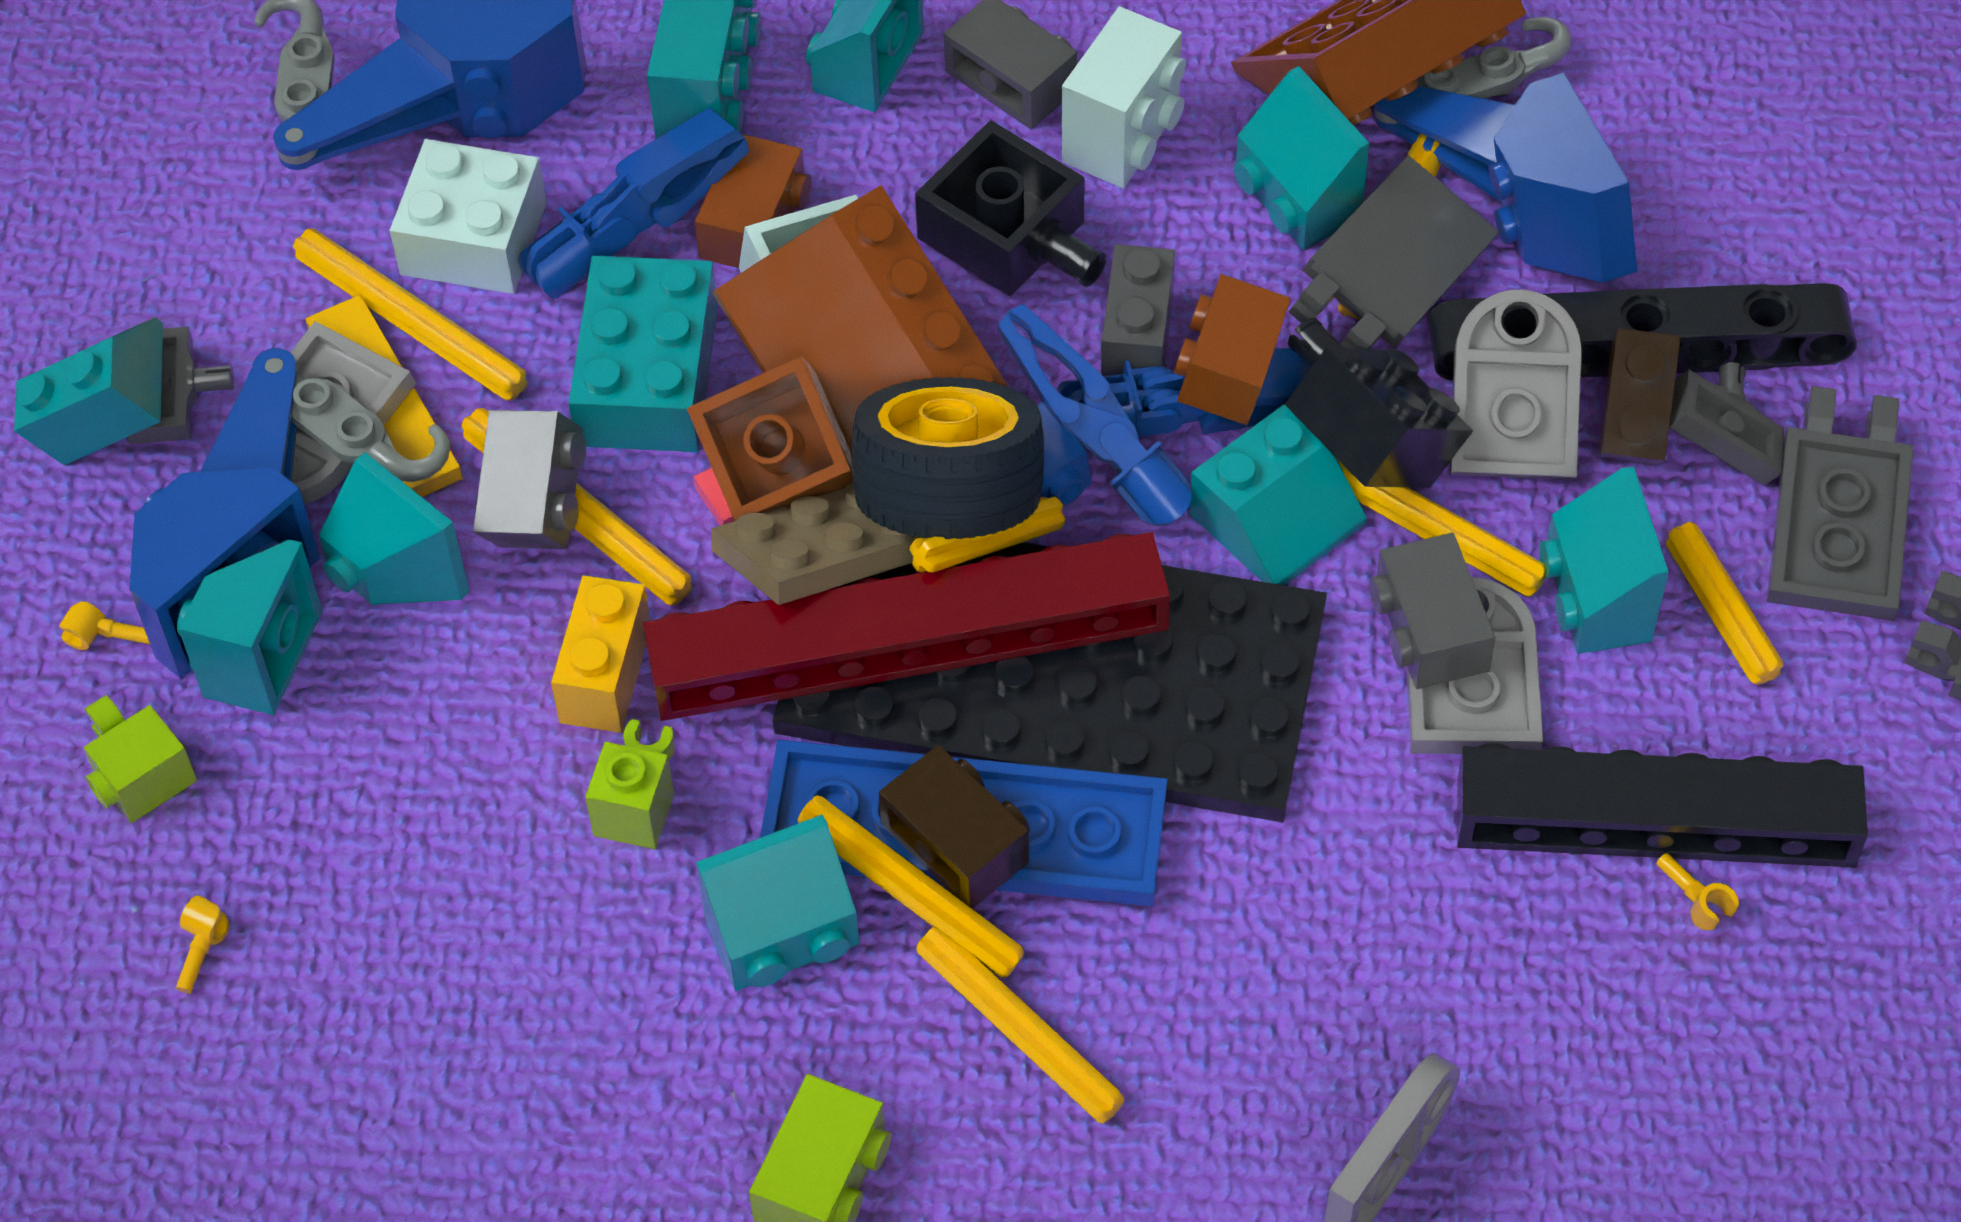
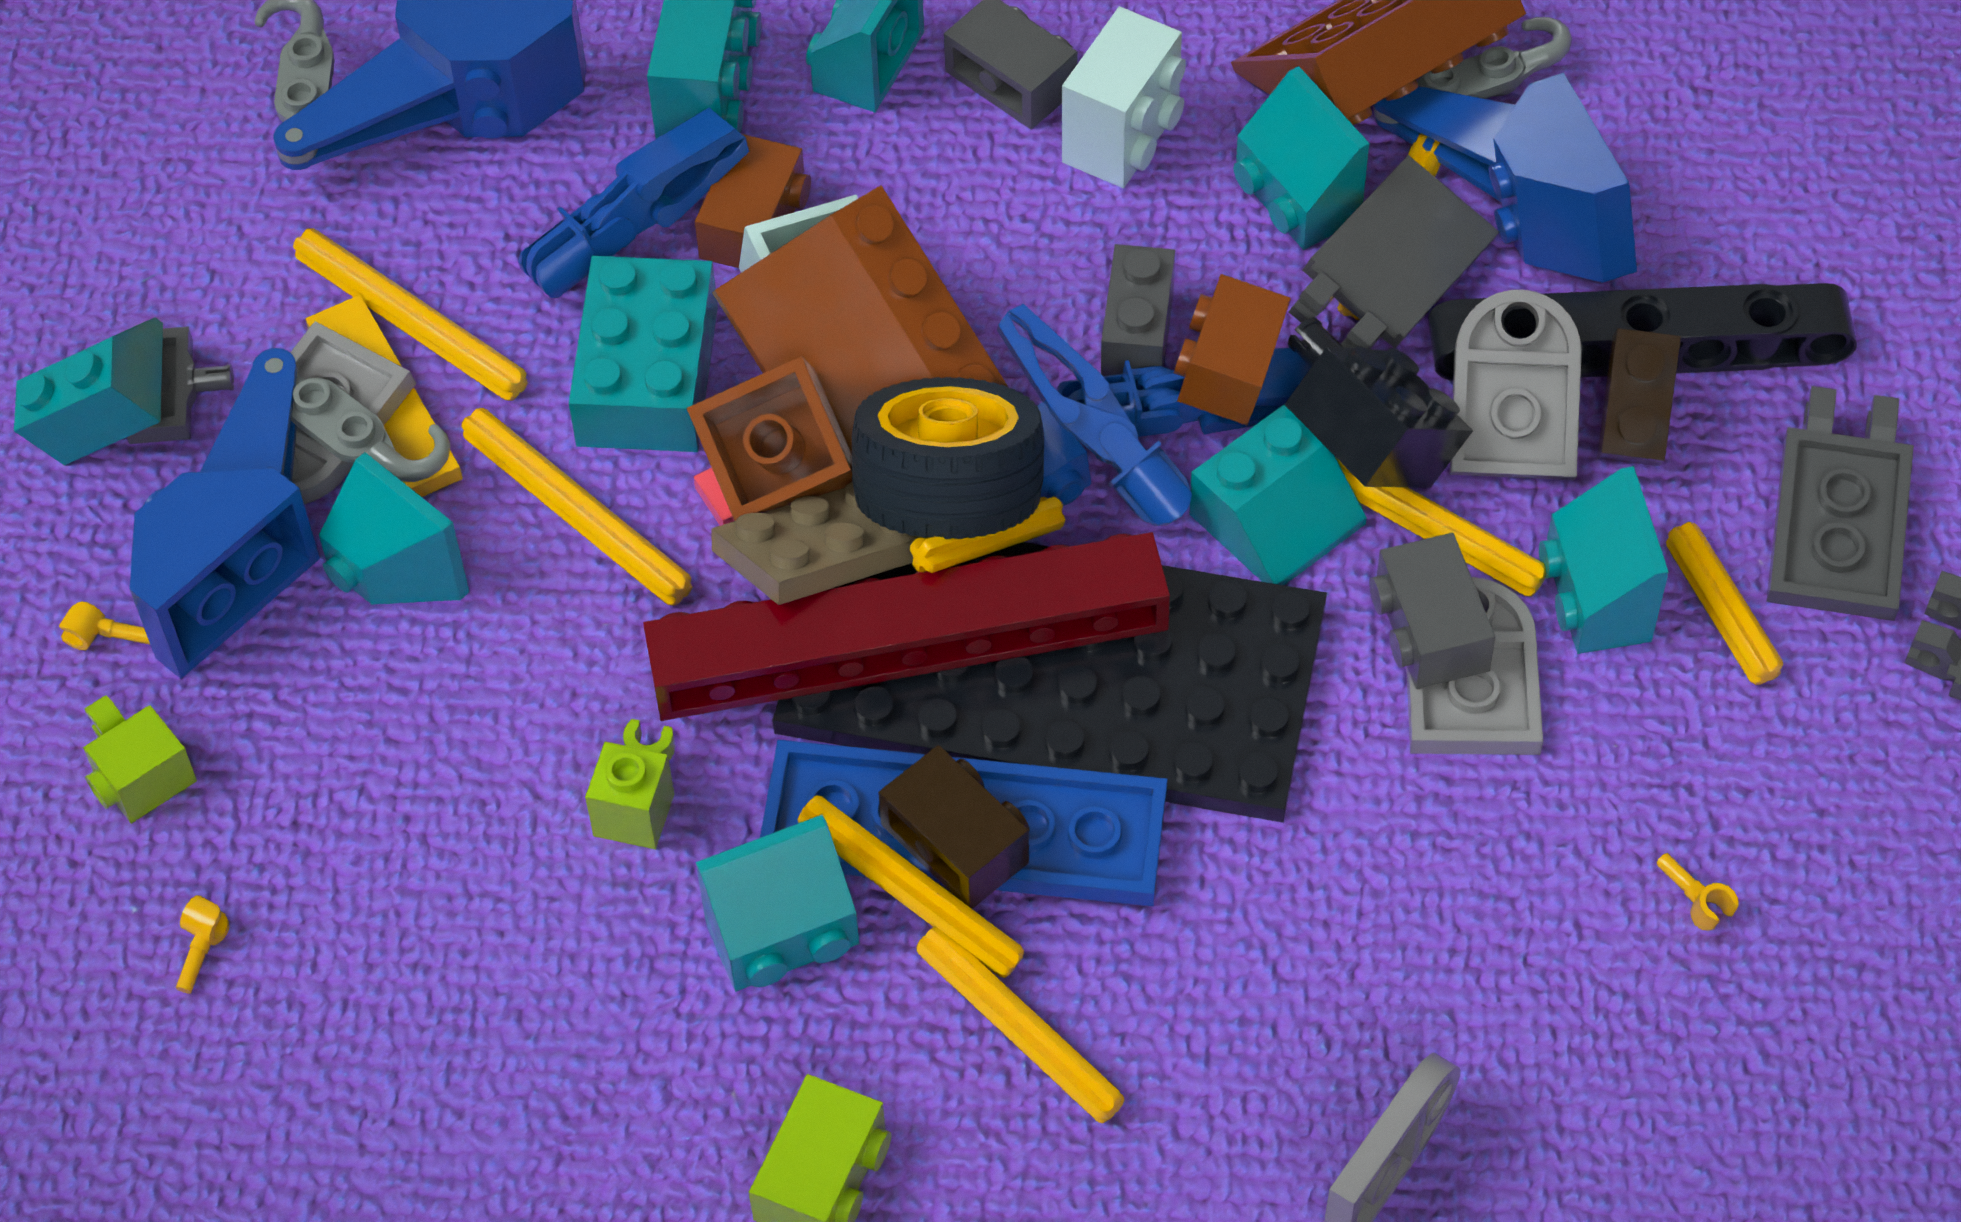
teal slope [177,539,322,716] -> none
light aqua brick [389,139,547,294] -> none
brick [473,410,586,549] -> none
yellow brick [551,575,651,733] -> none
black brick [915,120,1107,297] -> none
black brick [1457,743,1868,868] -> none
dark grey plate [1669,362,1784,486] -> none

